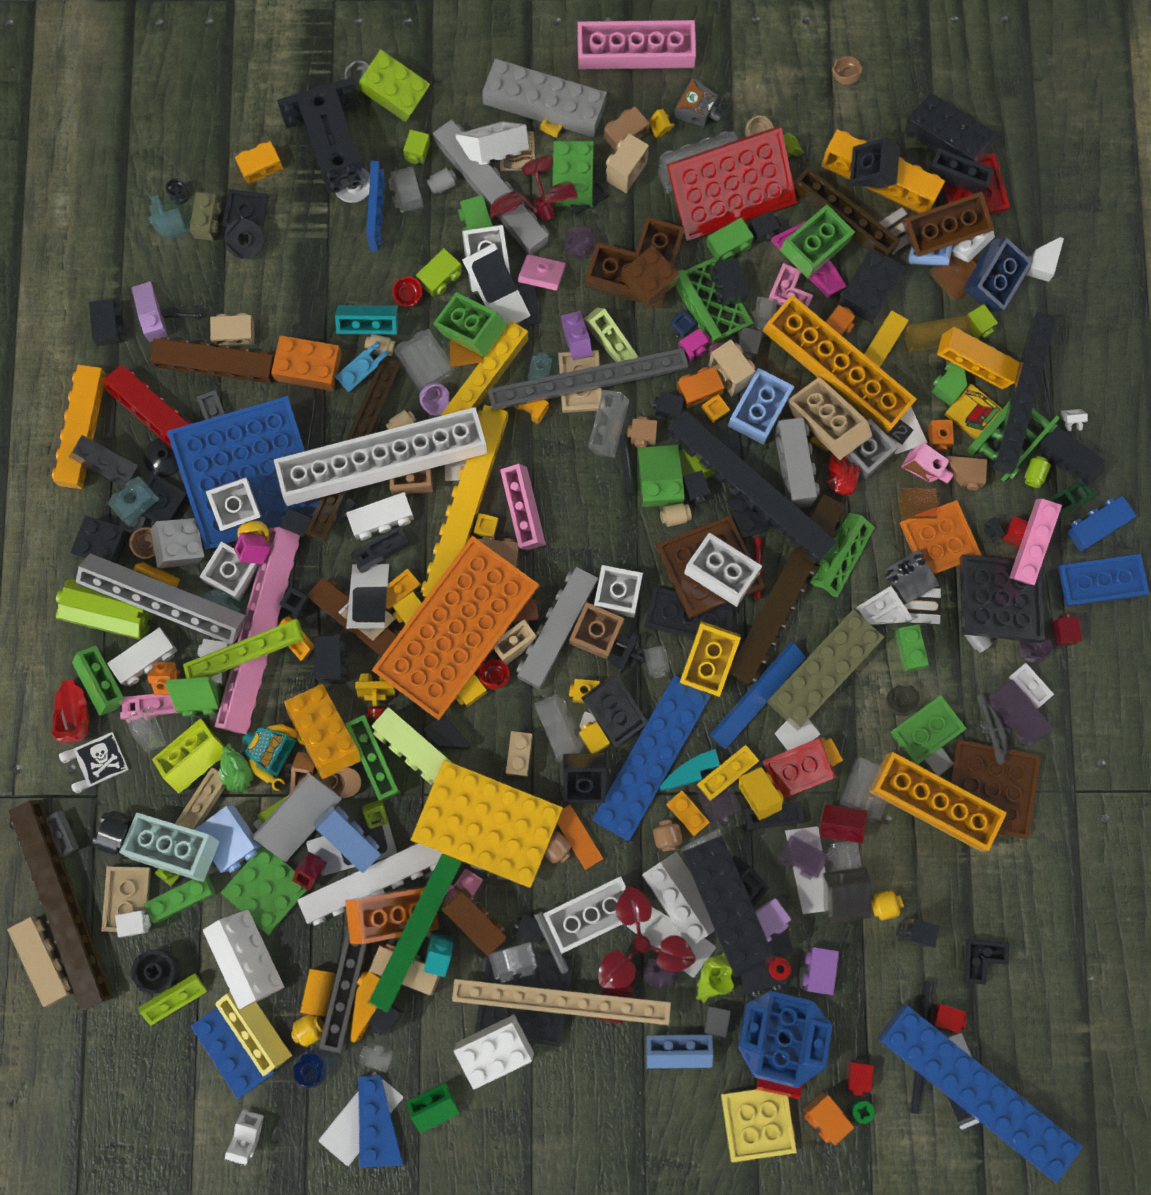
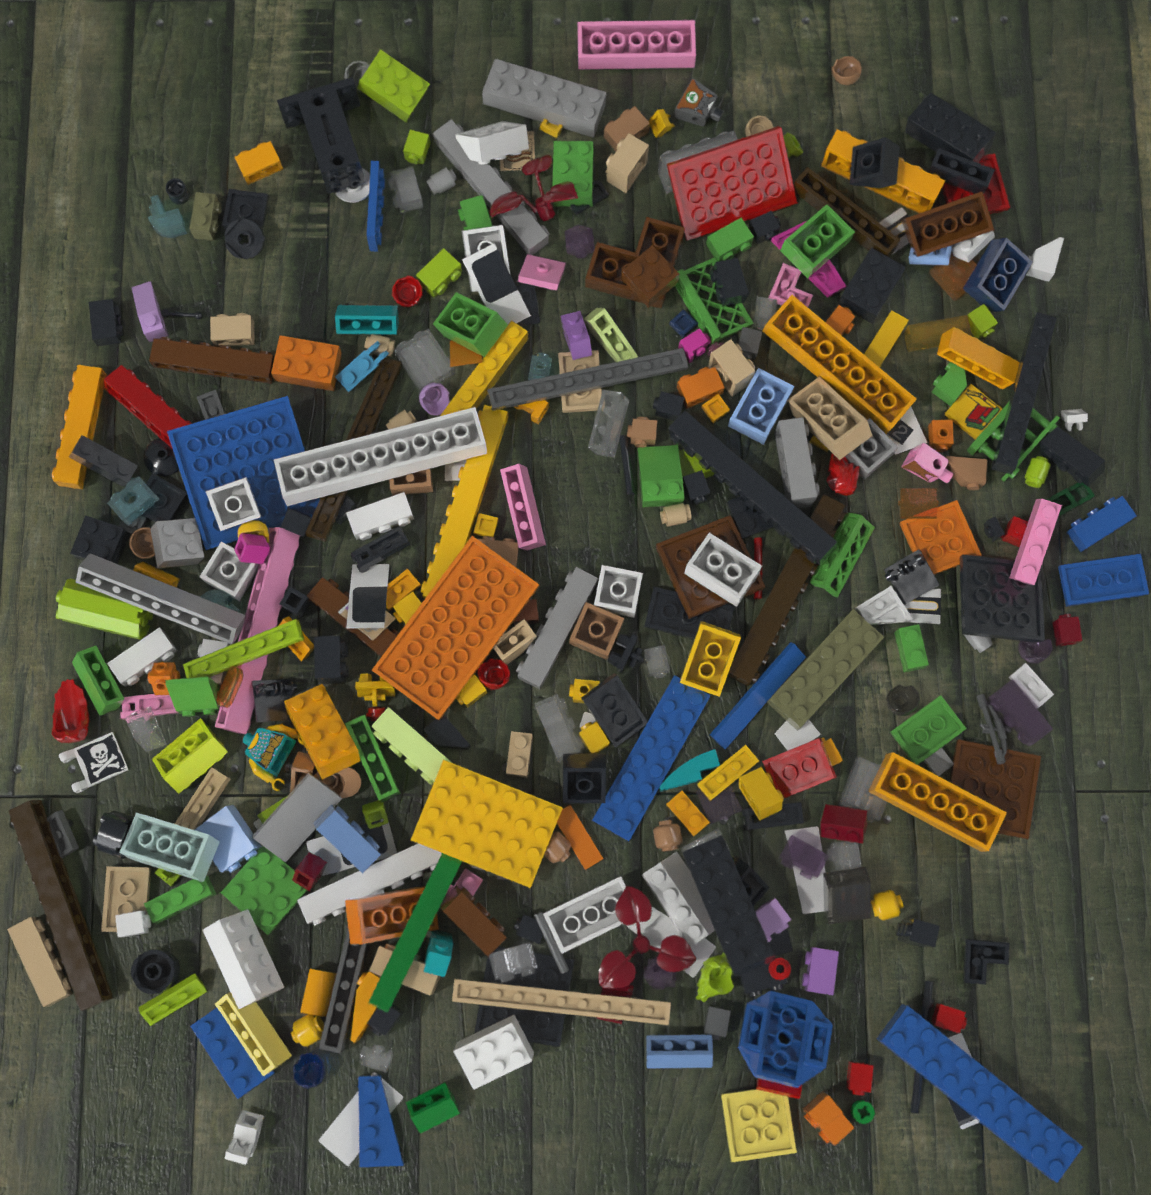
bright green hair [218,744,255,794] -> none
none -> clear orange tile [217,666,244,708]
none -> black hinge [252,679,297,723]

